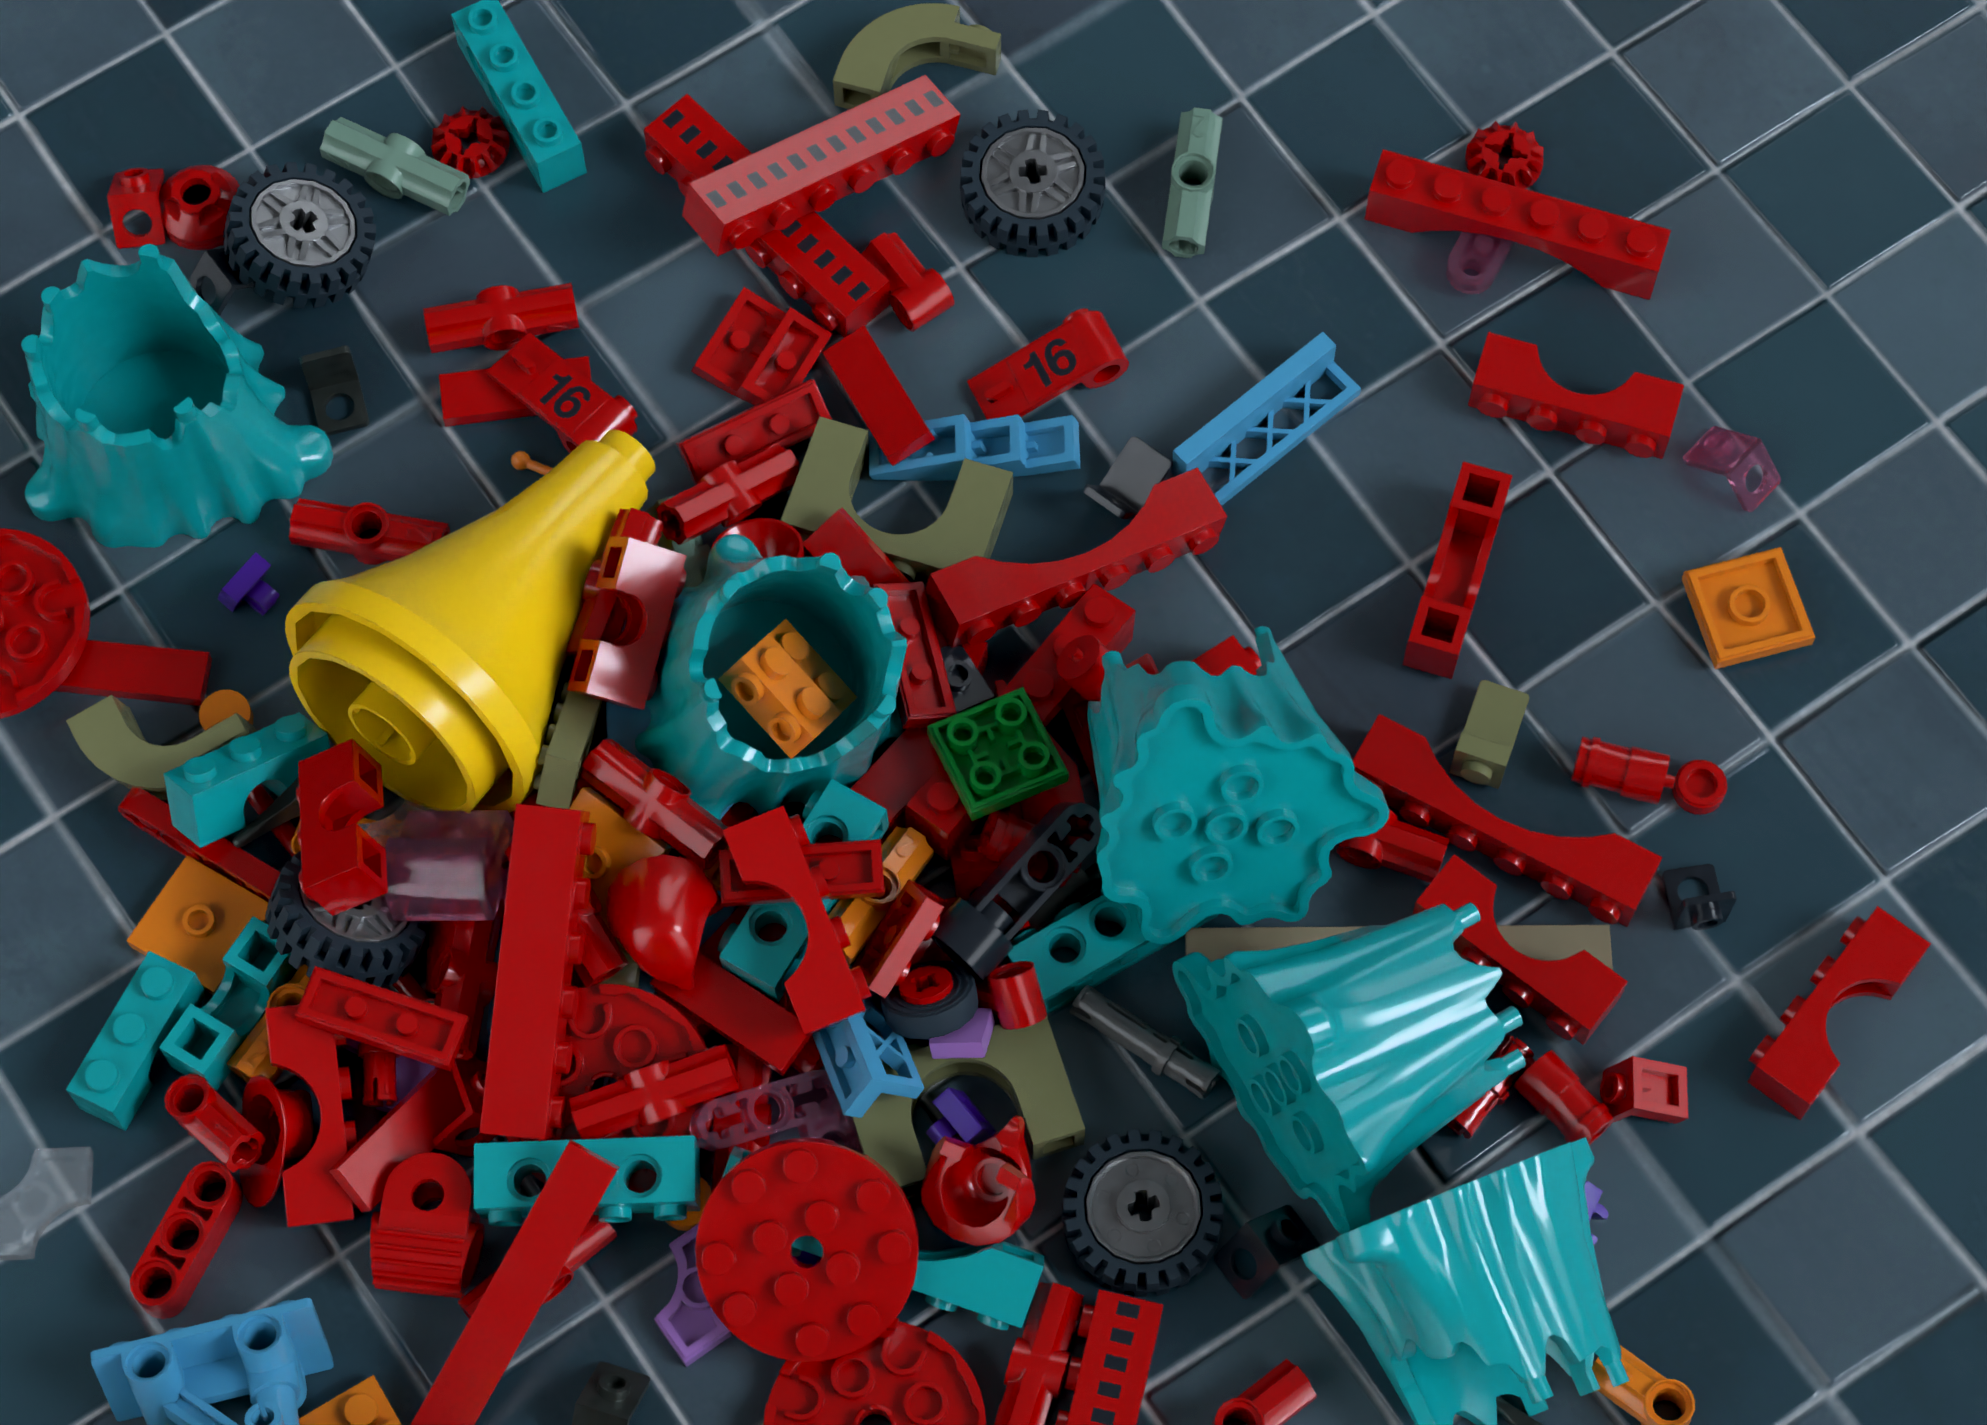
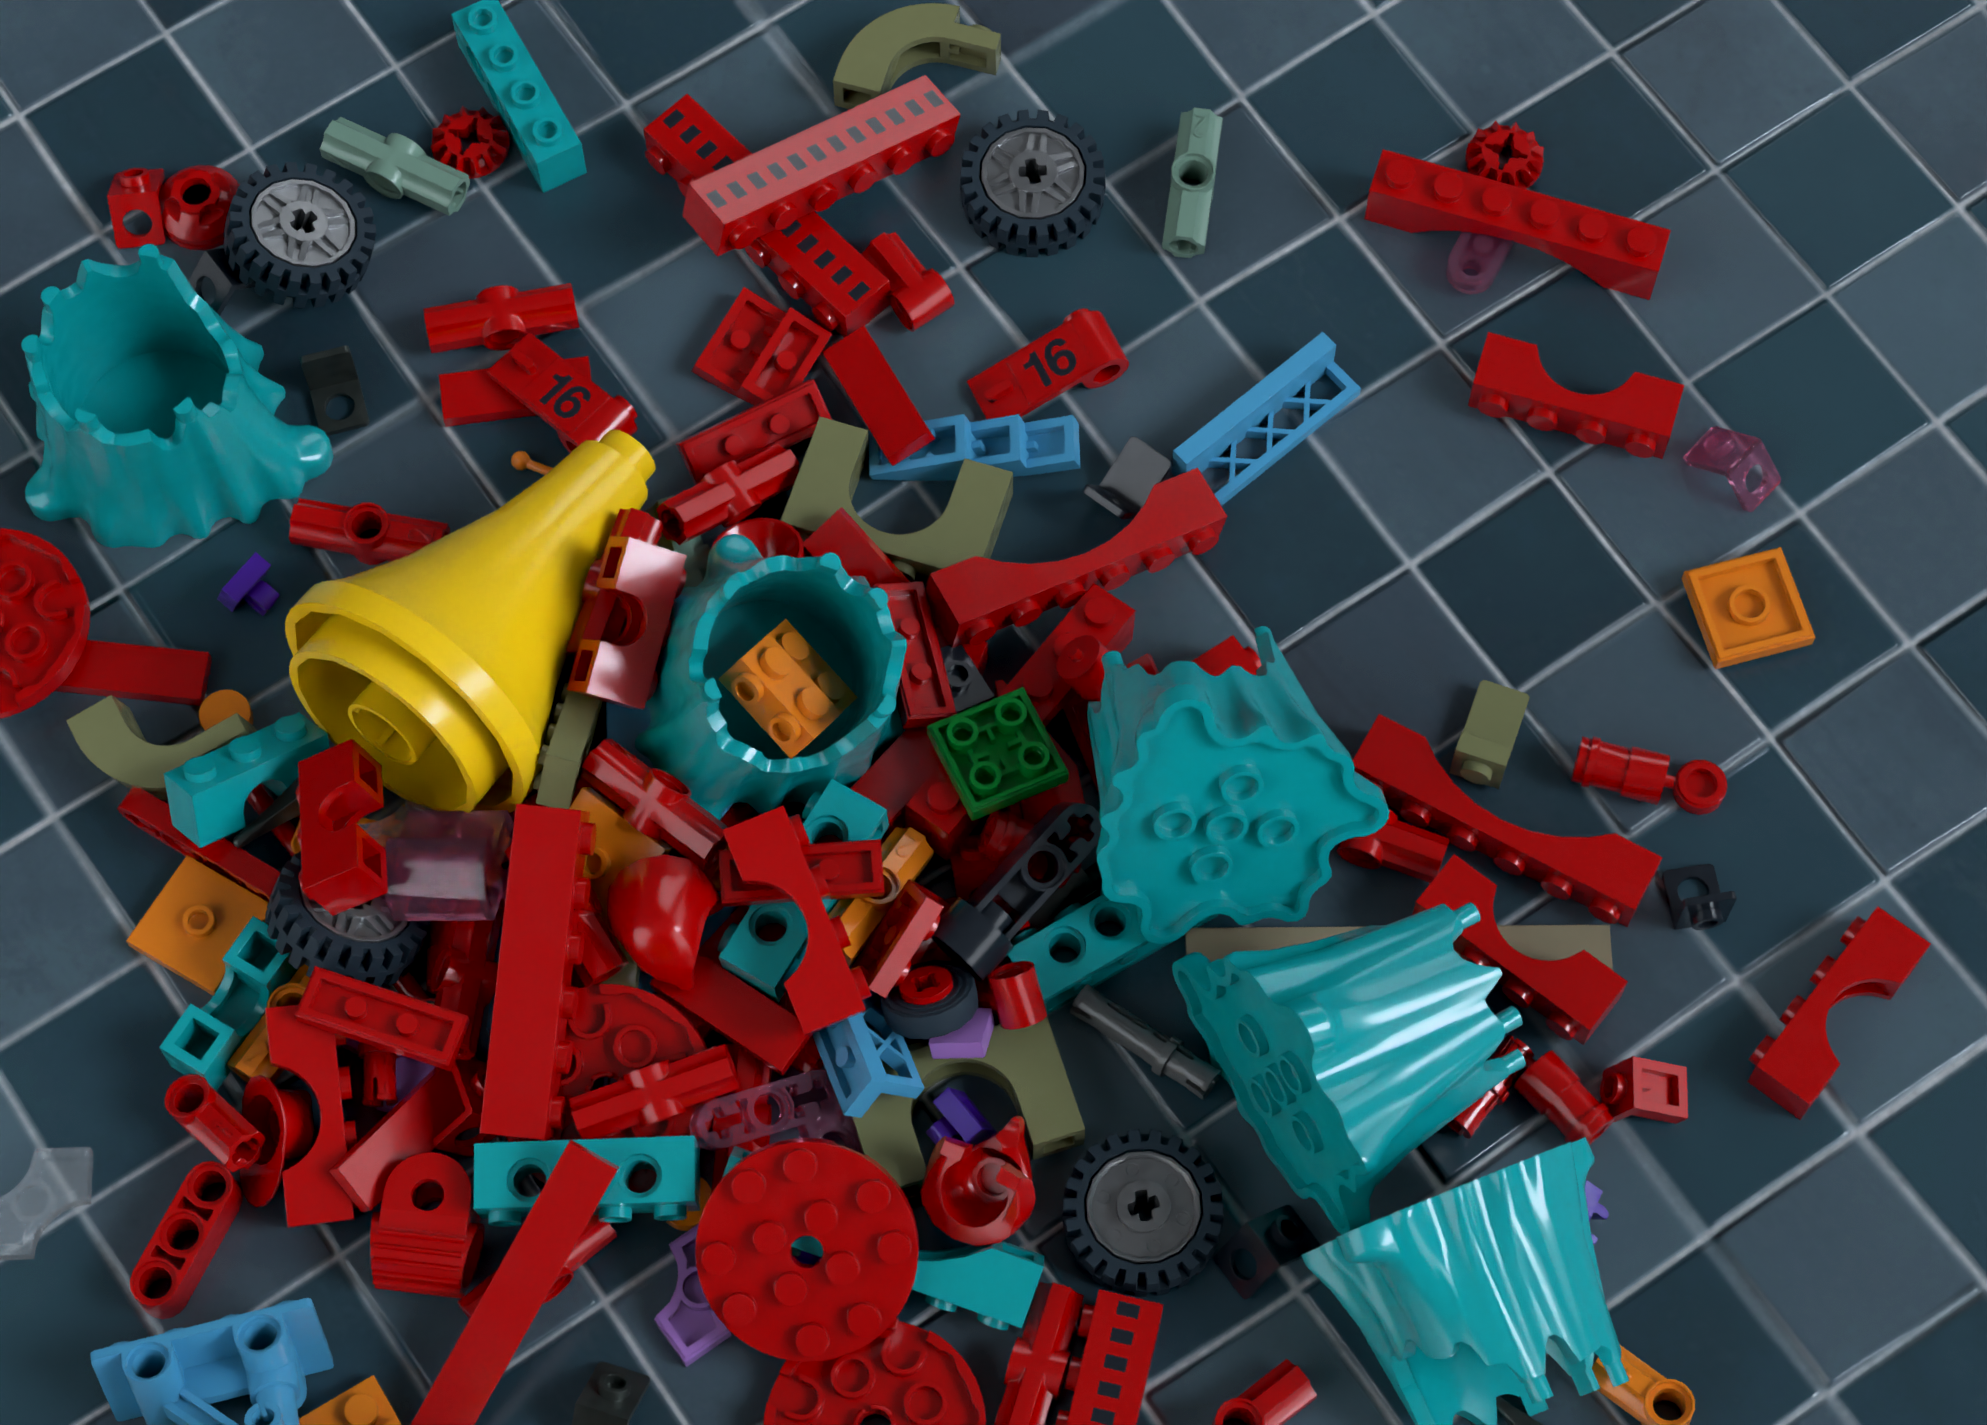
teal arch [66,951,207,1131] -> none
red arch [1402,461,1513,679] -> none

